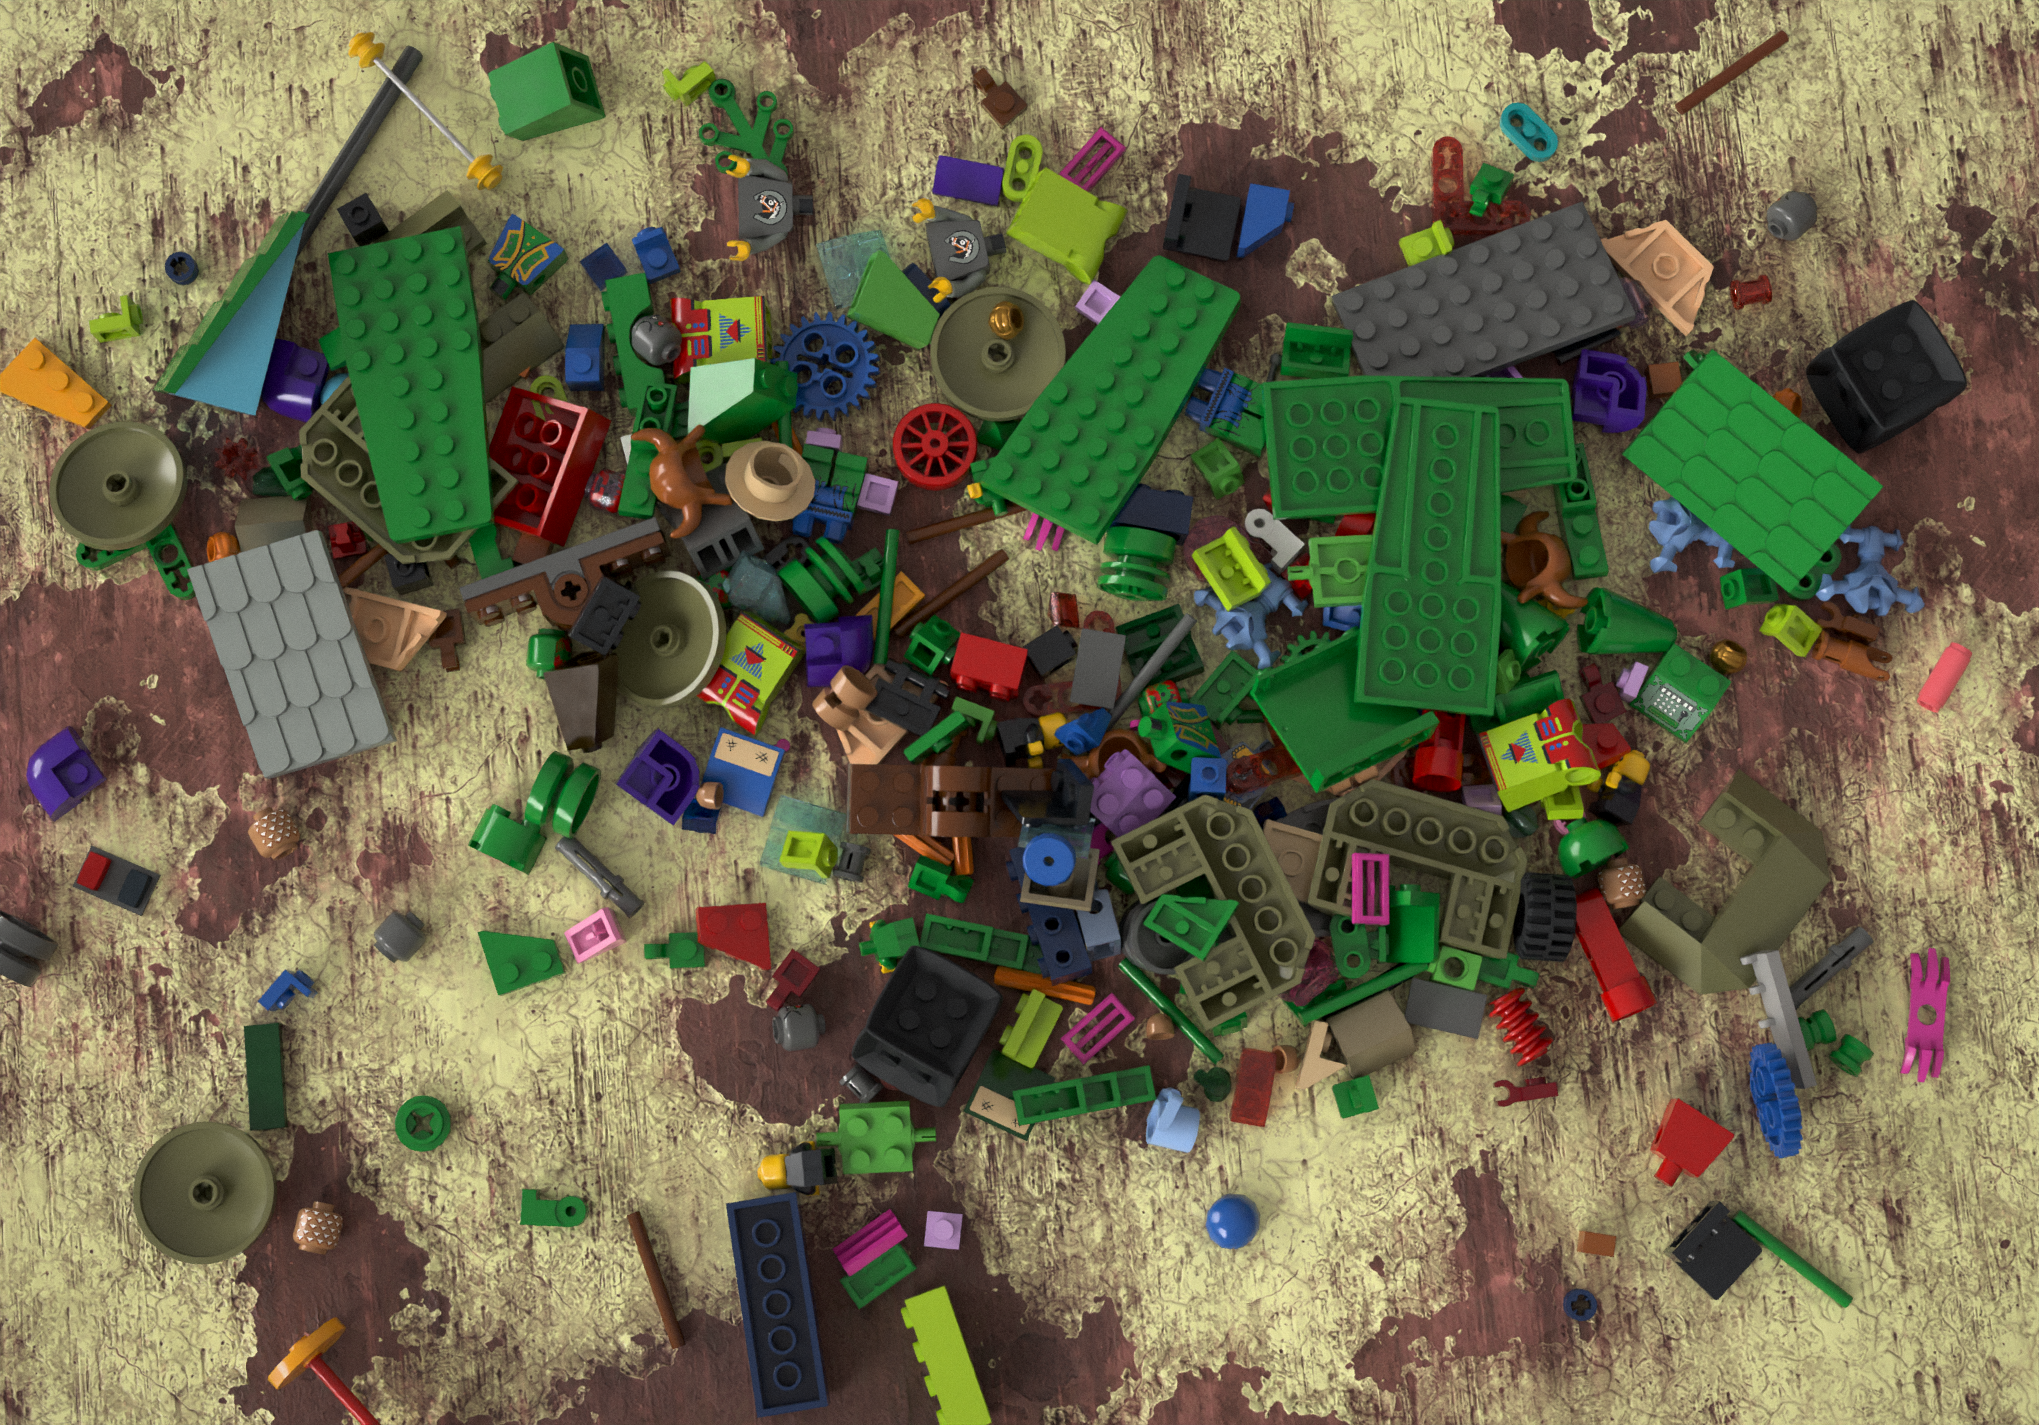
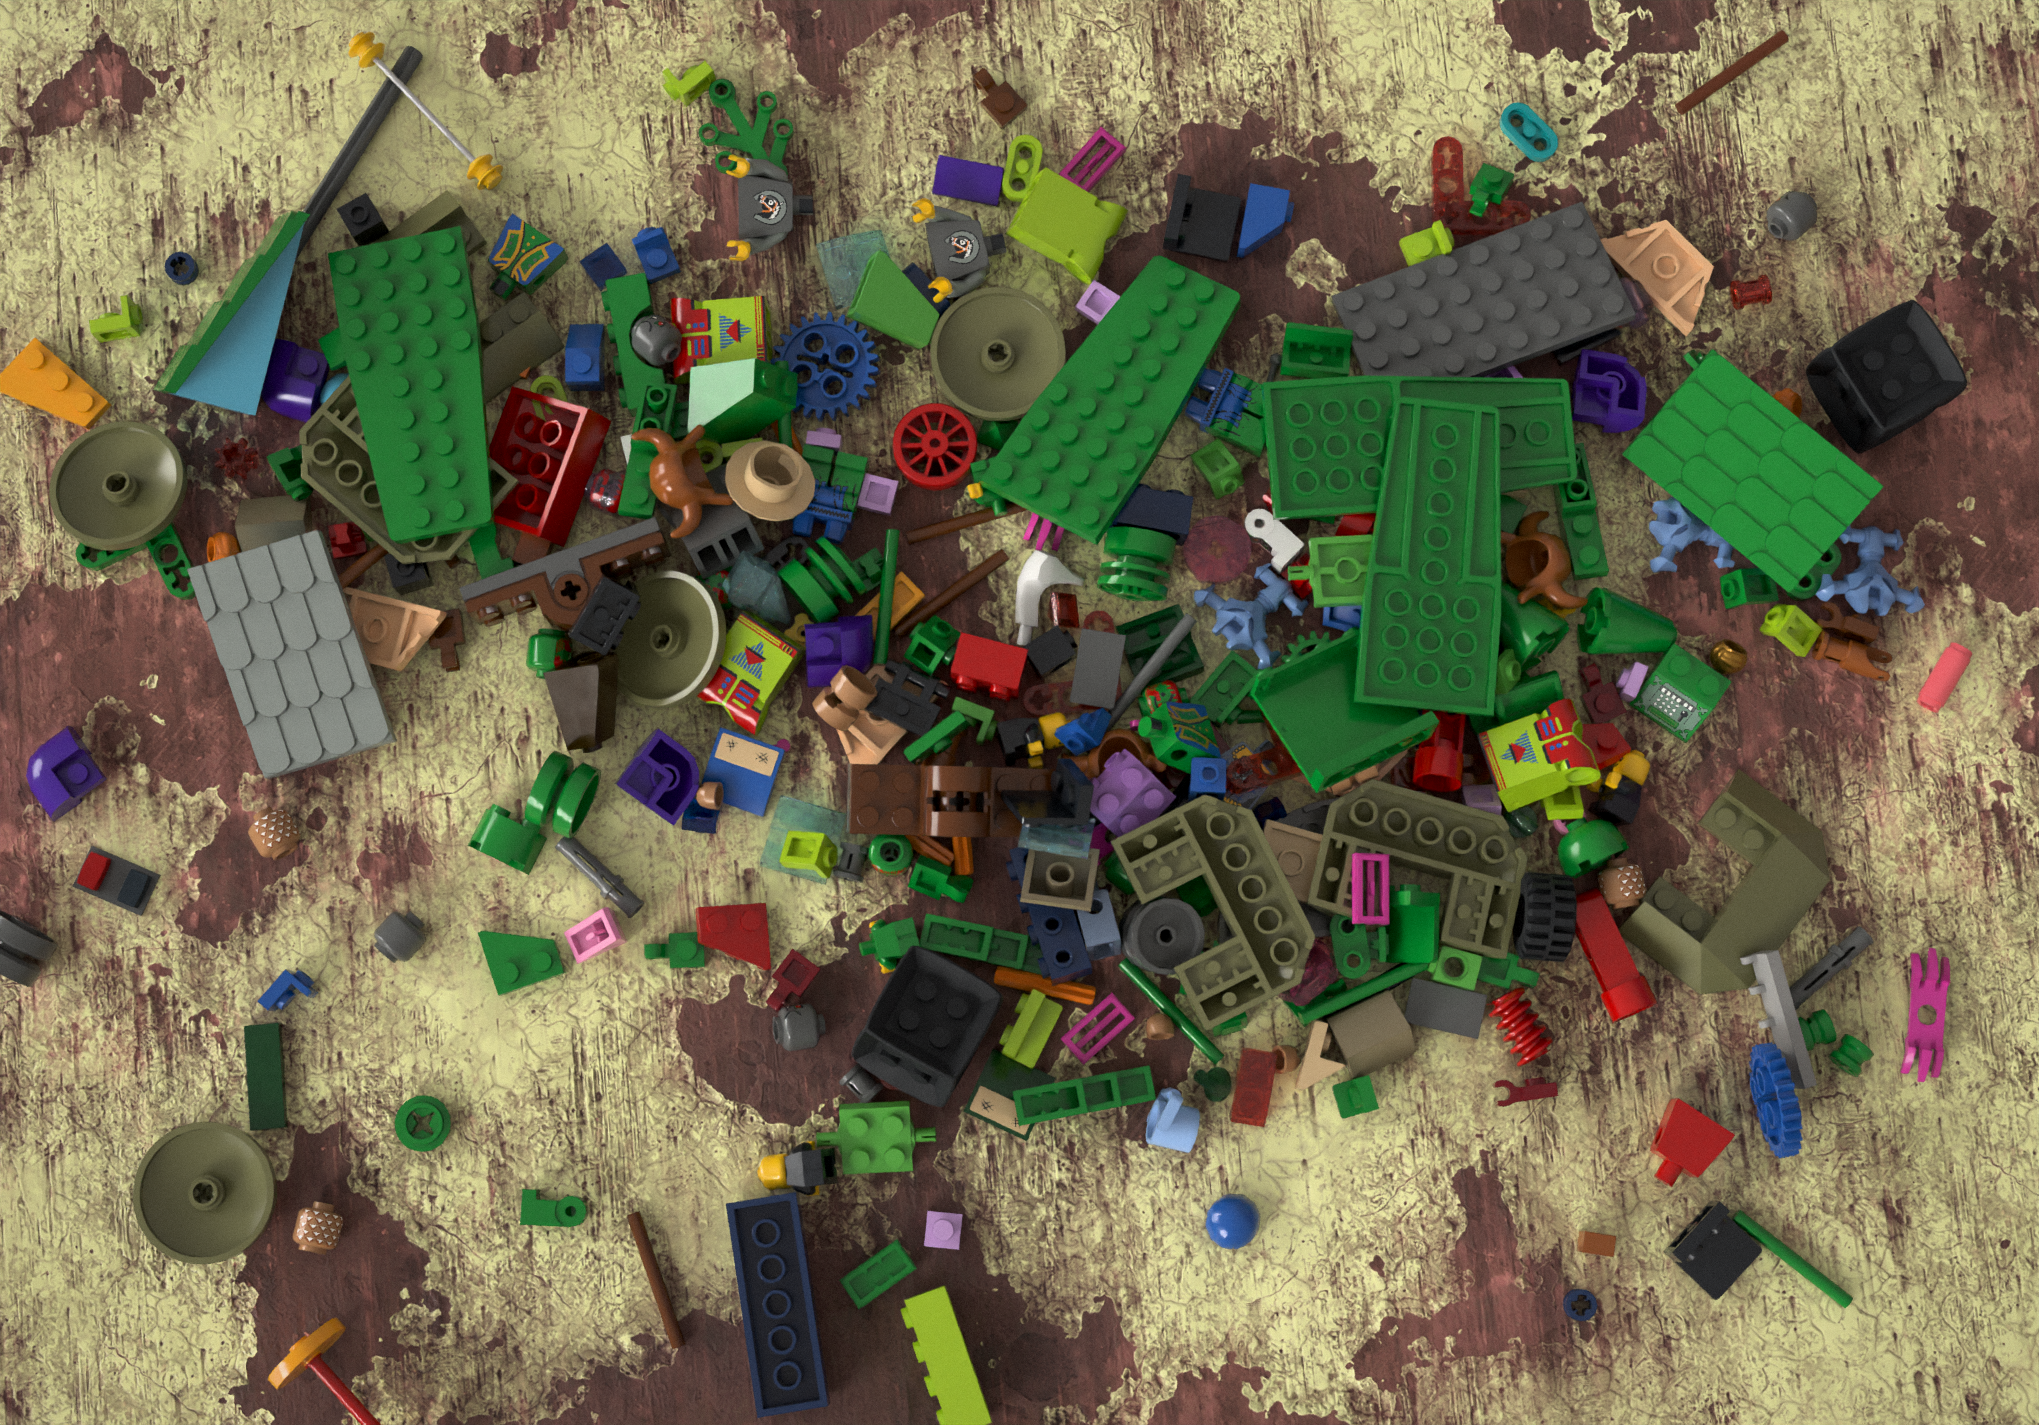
clear green plate [253,466,288,497] -> none
green slope [488,42,606,141] -> none
dark pink tile [833,1209,908,1276] -> none
pearl gold piece [988,301,1024,340] -> none
blue piece [1022,833,1076,886] -> none
green wing [1144,894,1240,962] -> none
lime bracket [1191,526,1271,612] -> none
dark orange piece [1645,361,1682,399] -> none
none -> green head [869,834,914,877]
none -> white animal [1015,550,1084,646]

